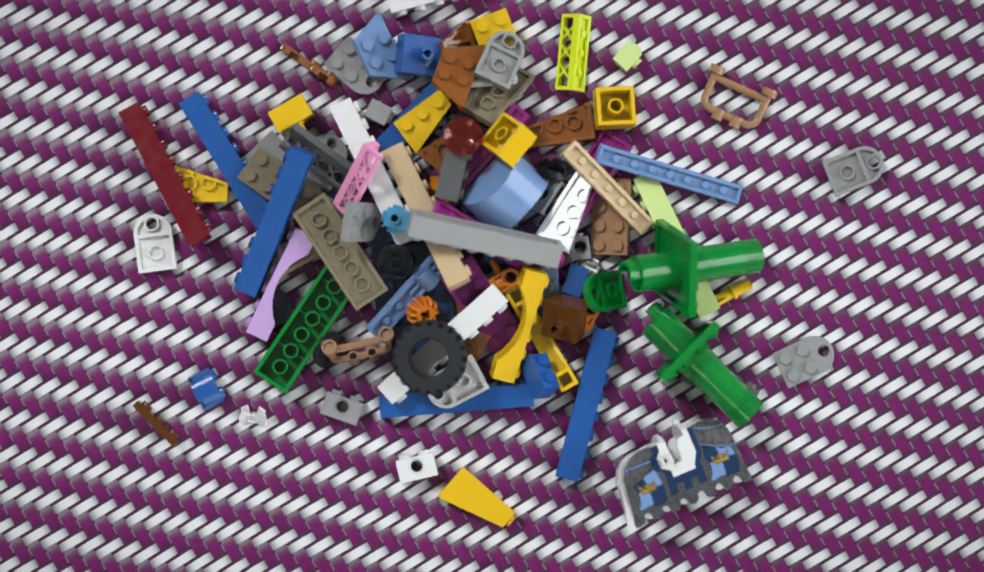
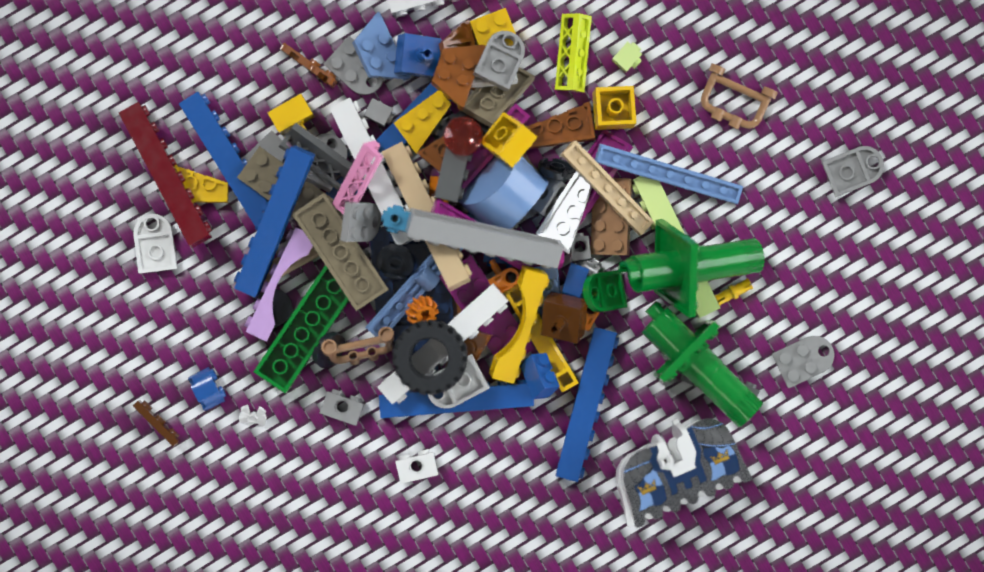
yellow slope [438,466,515,527] -> none

